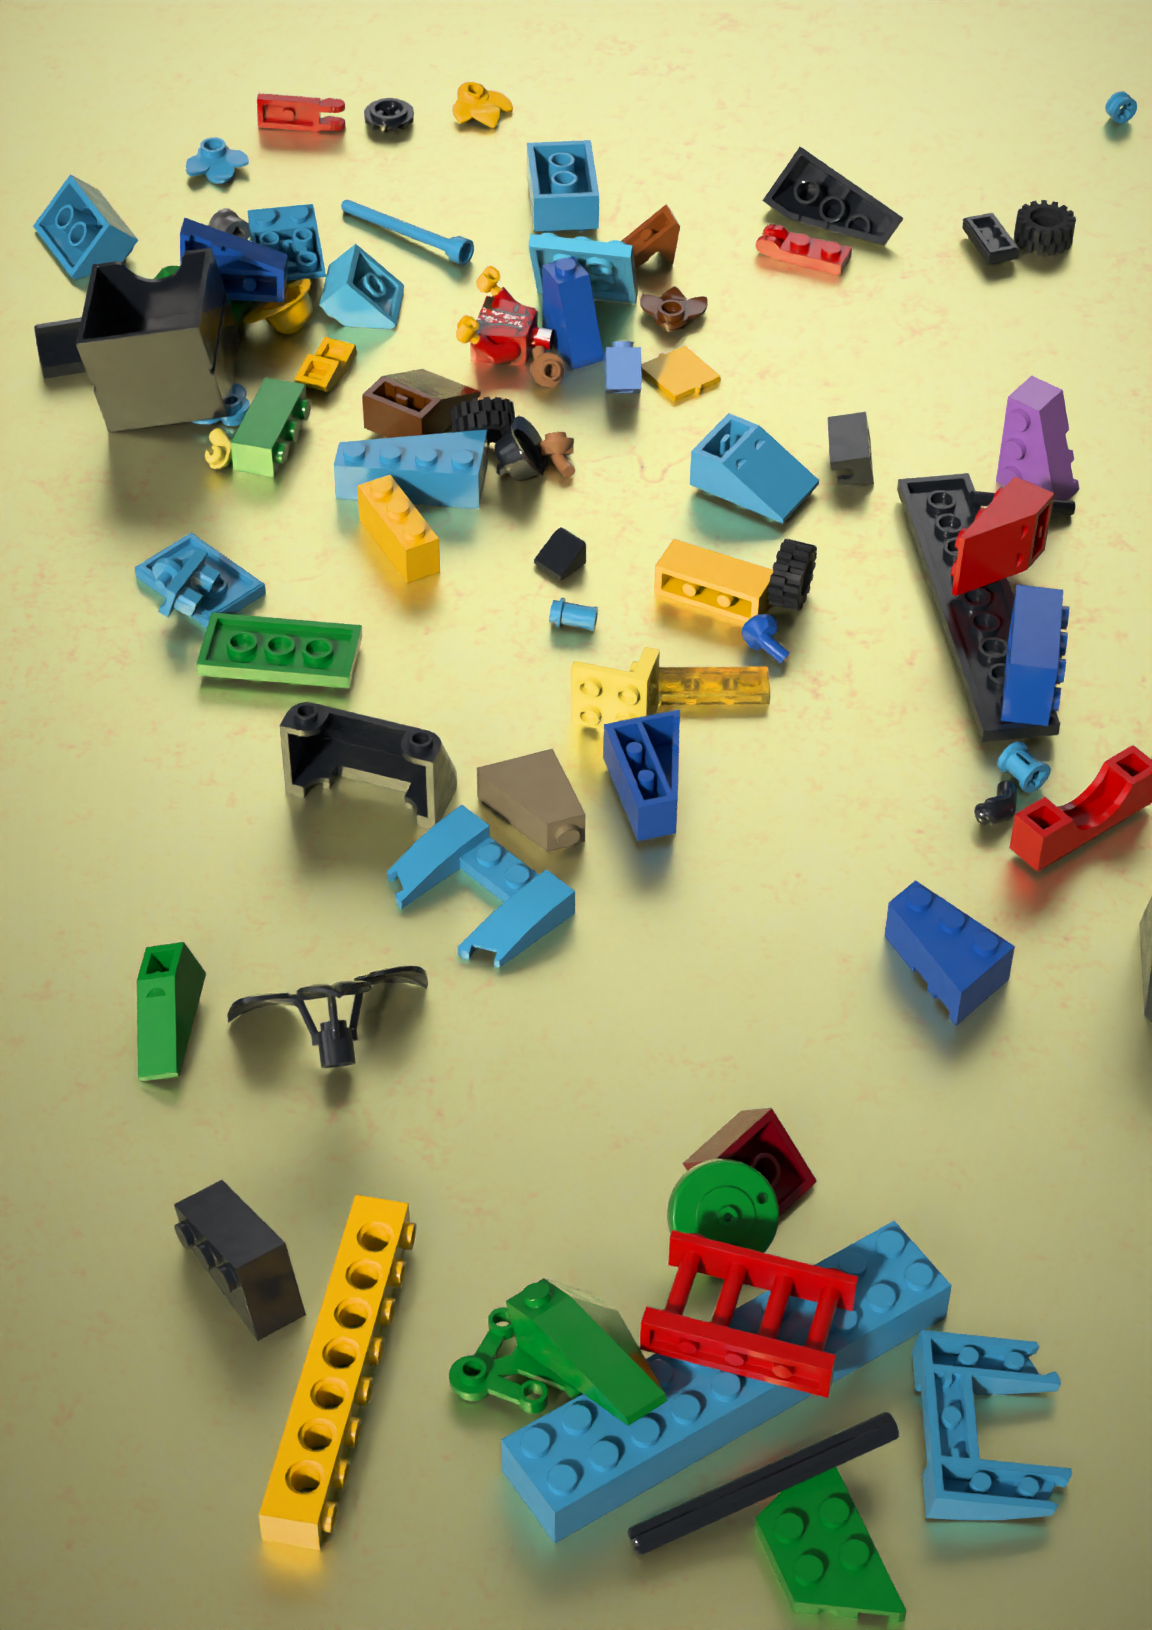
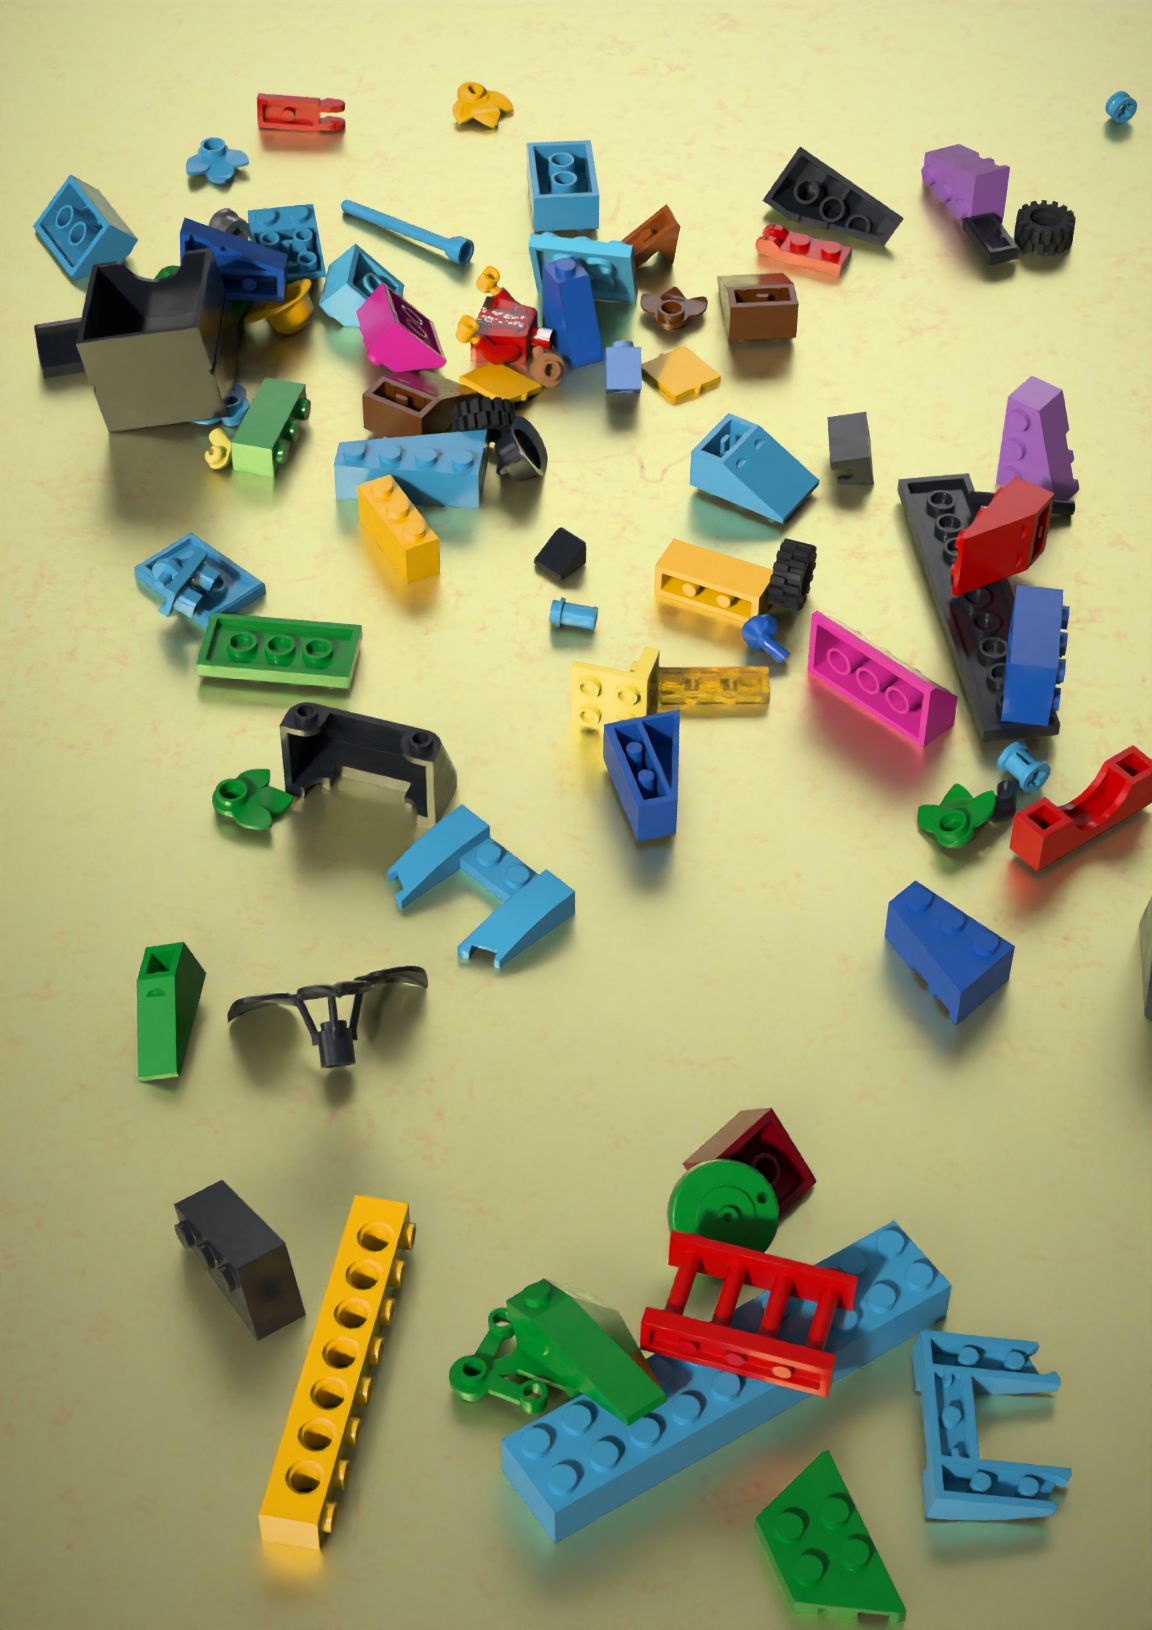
yellow slope [294,337,357,392] -> none
black gear [364,98,414,133] -> none
dark tan slope [477,749,586,852] -> none
medium nougat plate [539,432,575,478] -> none
black axle [627,1412,899,1555] -> none
none -> green plate [212,769,293,830]
none -> dark pink slope [356,282,447,372]
none -> yellow piece [459,364,542,403]
none -> reddish brown slope [717,273,799,341]
none -> dark pink slope [807,611,958,748]
none -> green plate [917,783,996,848]
none -> medium lavender wedge [921,144,1010,223]

